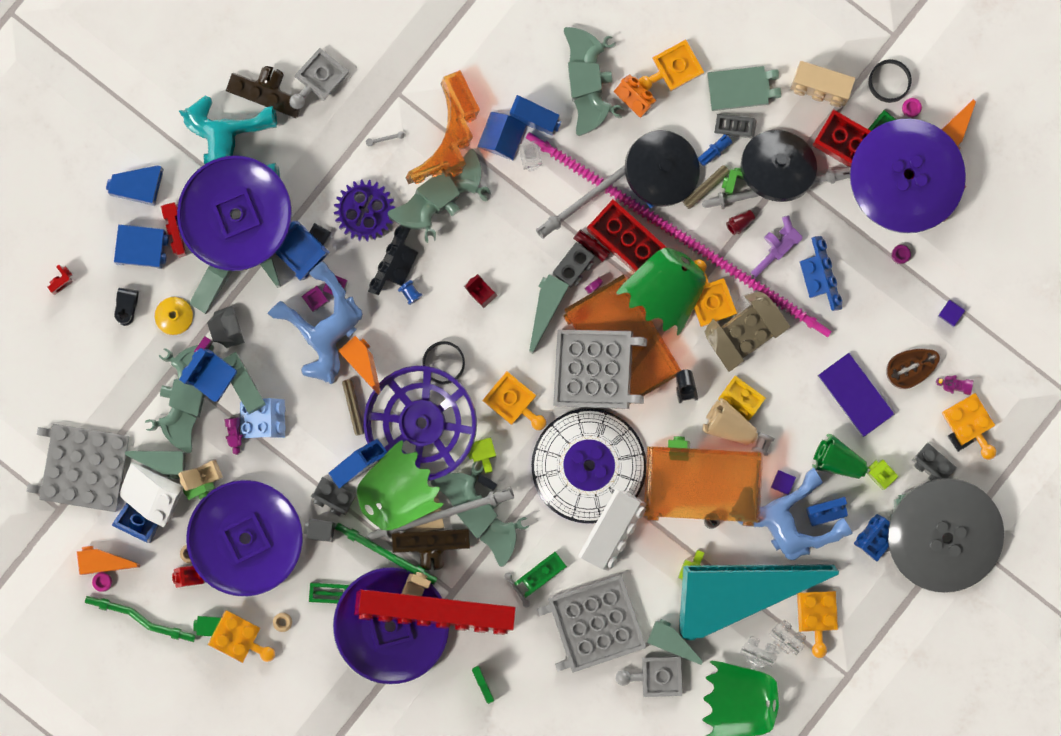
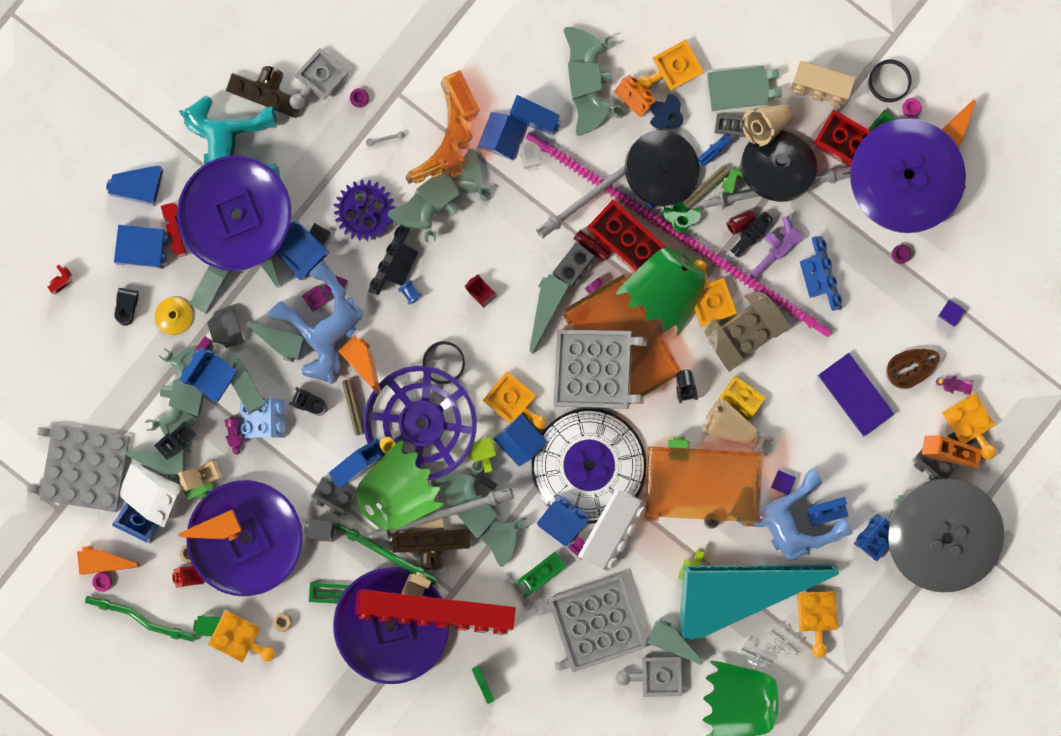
green cone [812,434,868,479] -> none
lime brick [867,460,899,490] -> none
none -> black slope [154,421,198,460]
none -> orange slope [178,510,243,541]
none -> sand green slope [247,322,305,362]
none -> black piece [289,387,327,416]
none -> magenta tile [350,88,369,108]
none -> yellow hinge [379,437,396,453]
none -> blue slope [493,414,547,467]
none -> blue bracket [537,494,590,546]
none -> magenta wheel [568,536,585,560]
none -> dark blue plate [650,93,683,129]
none -> green plate [663,201,701,233]
none -> black hinge [730,212,773,258]
none -> tan cone [743,105,793,146]
none -> orange slope [922,435,981,468]

